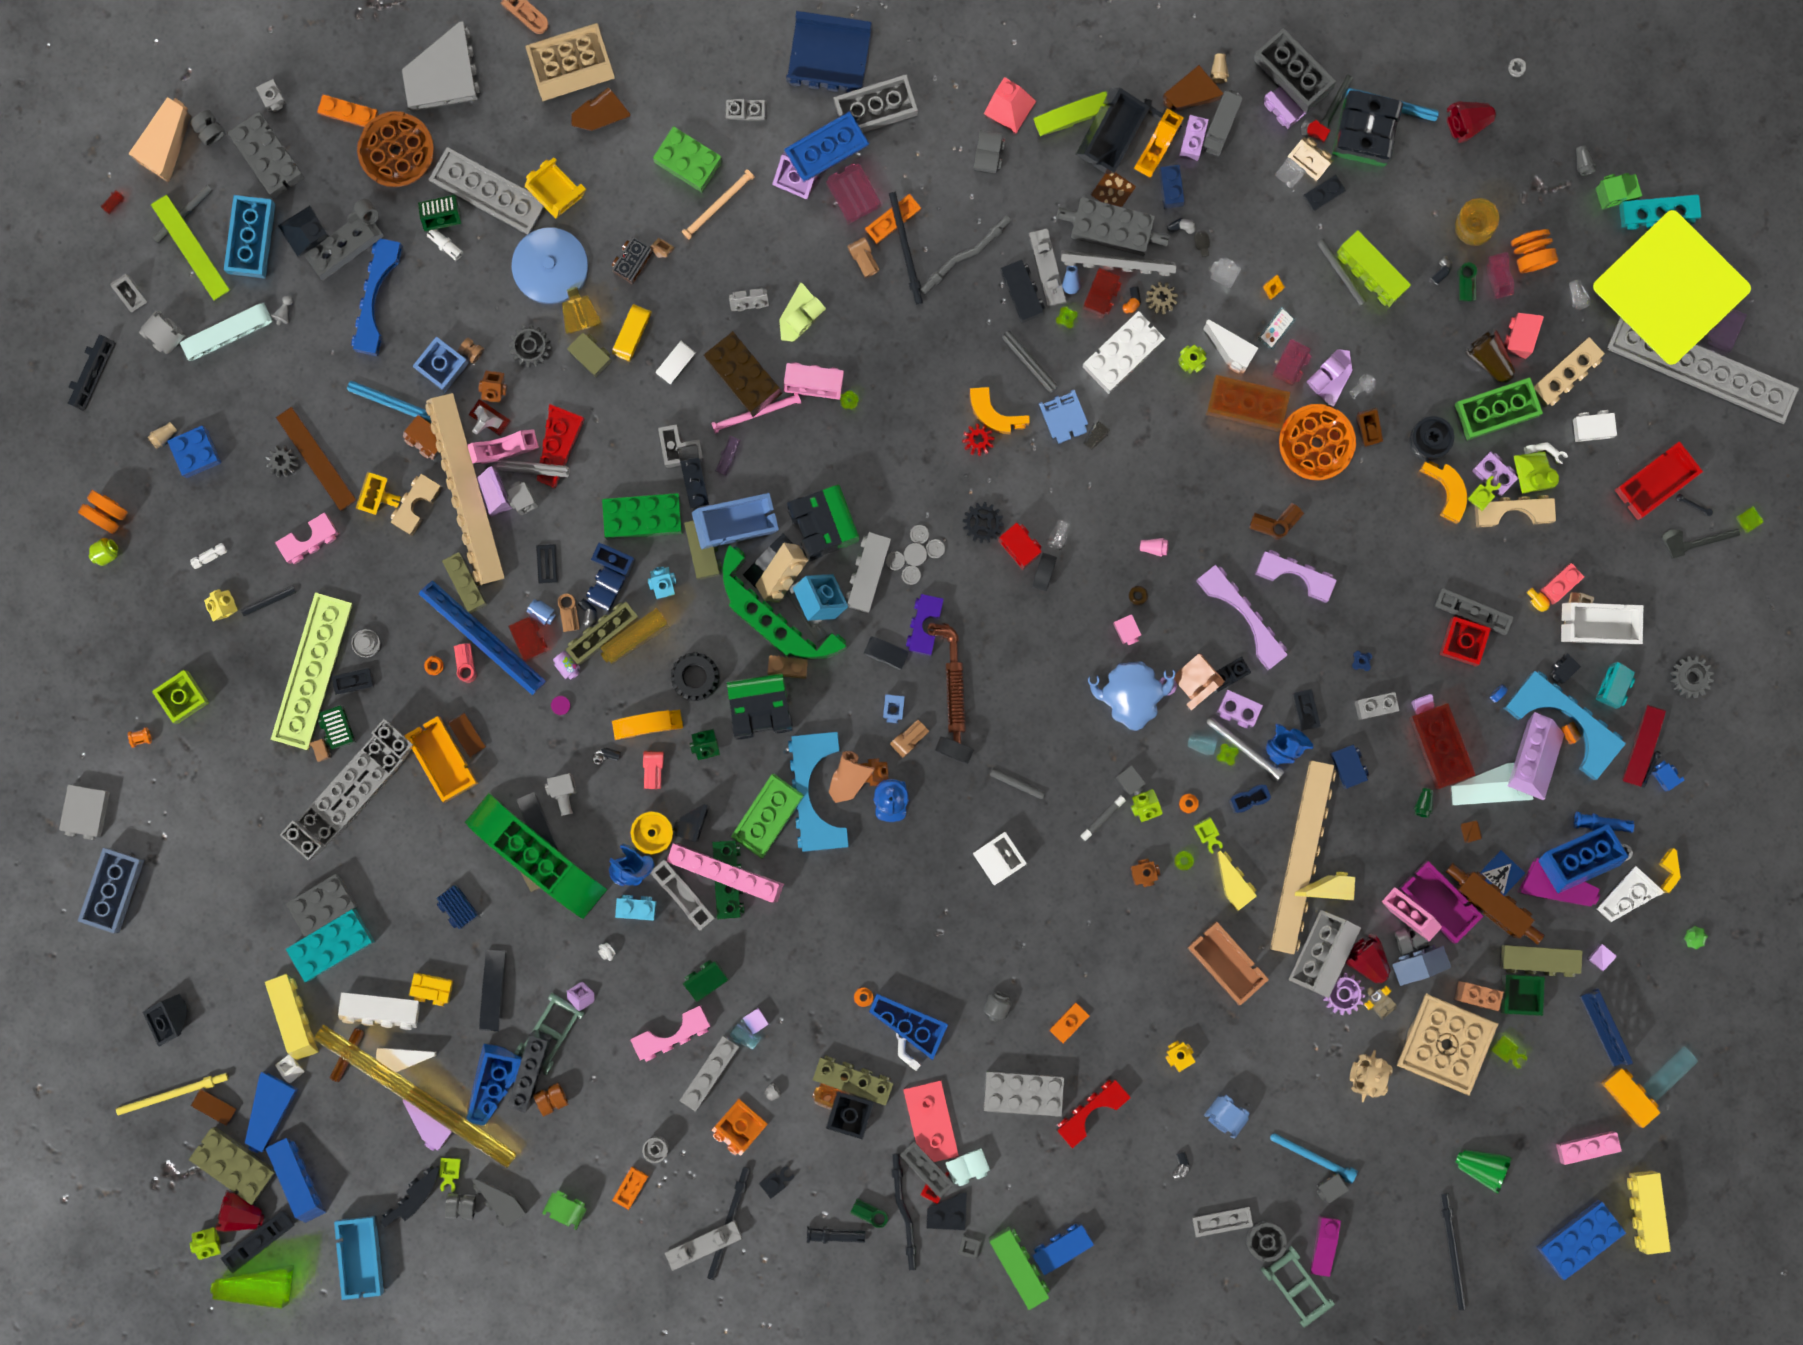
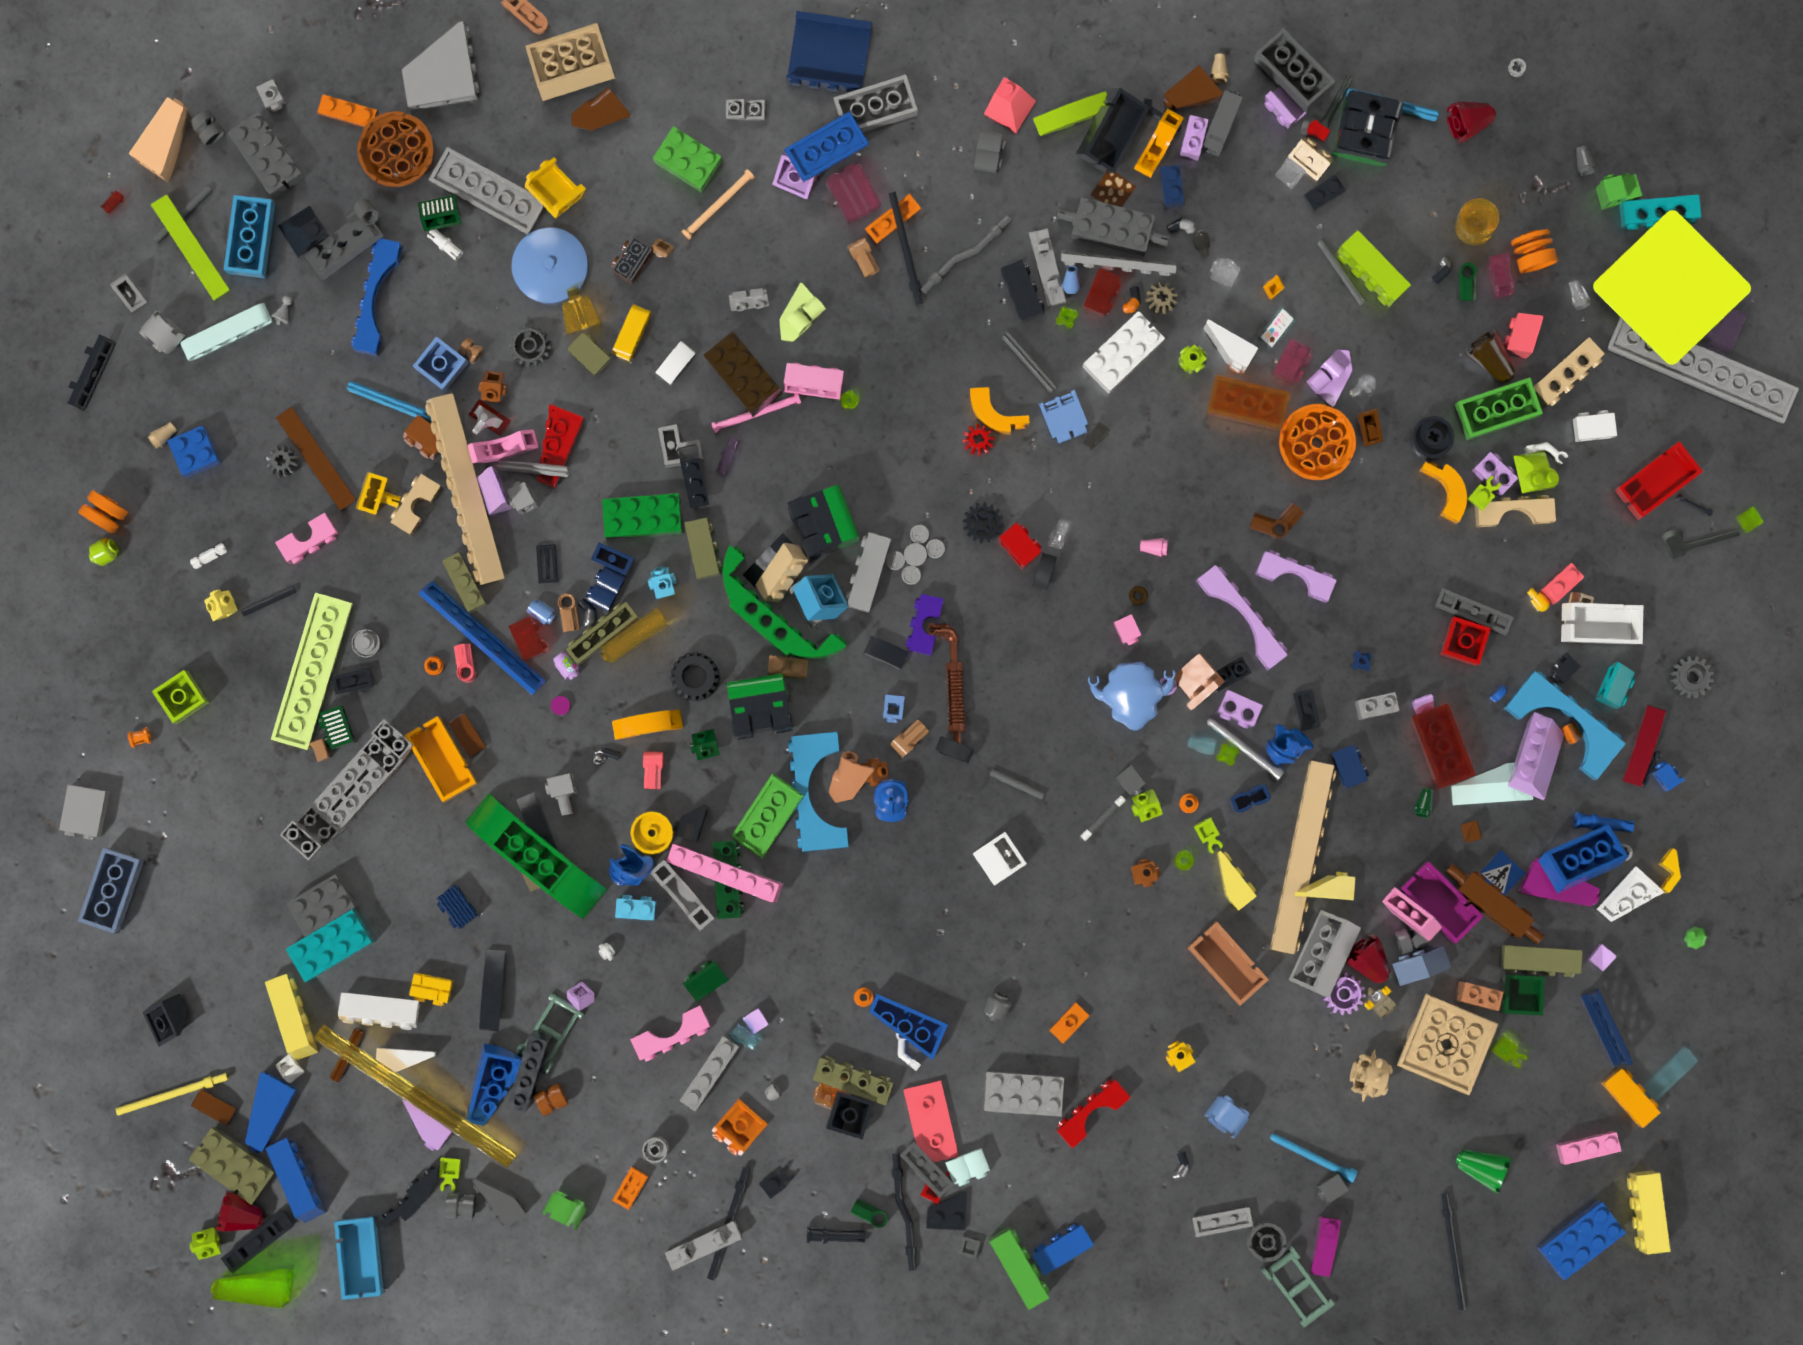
medium blue piece [692,493,779,549] -> none

